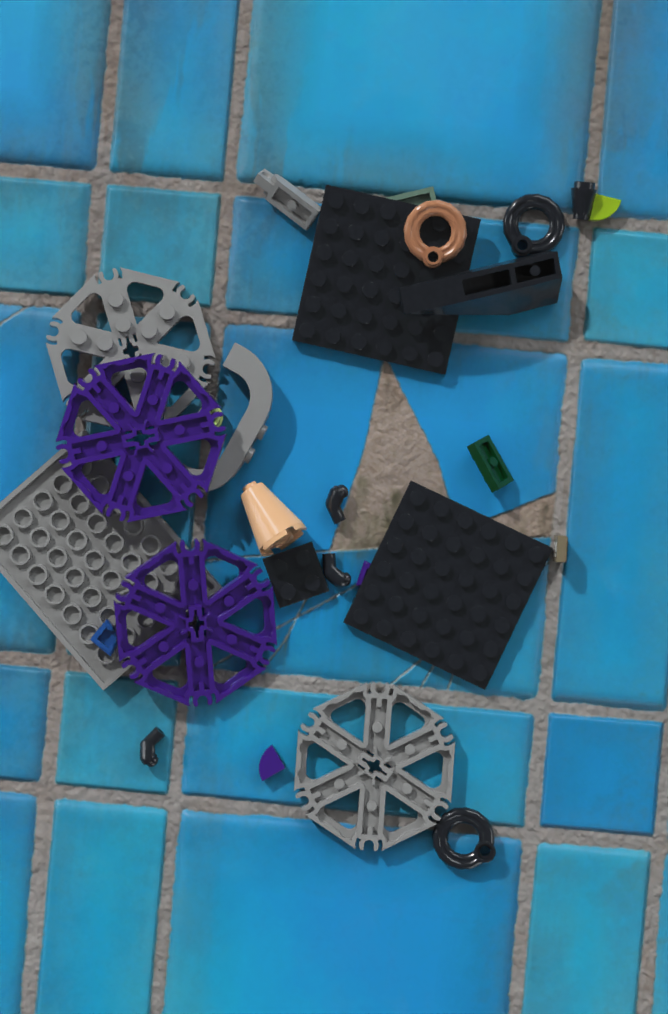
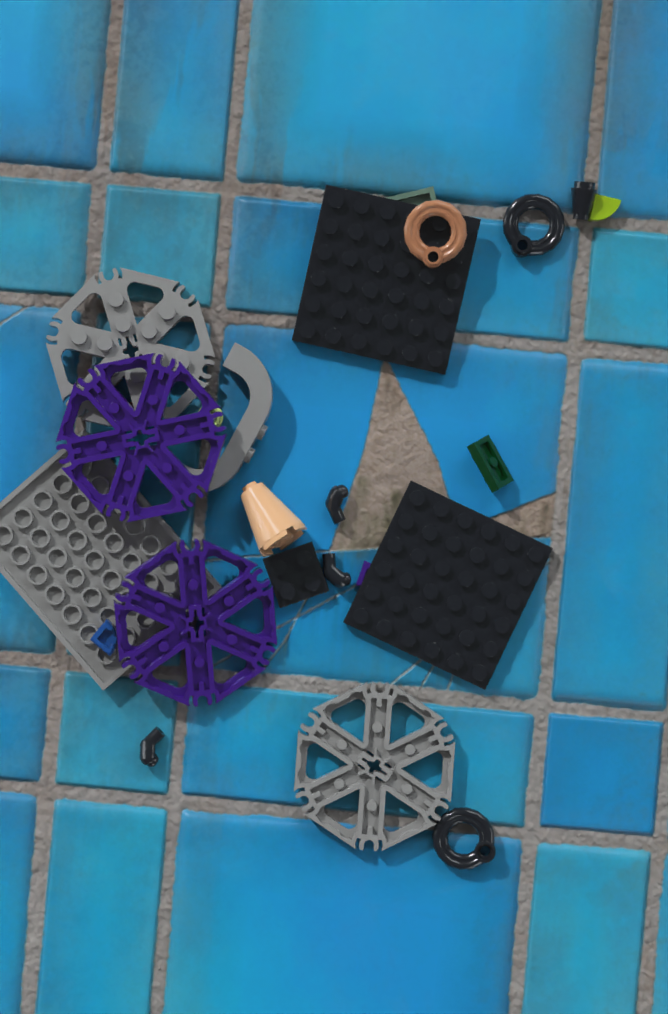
light grey hinge [253,168,321,230] -> none
dark purple tile [259,744,285,781] -> none
black wedge [398,251,562,315] -> none
dark tan tile [553,535,568,563] -> none

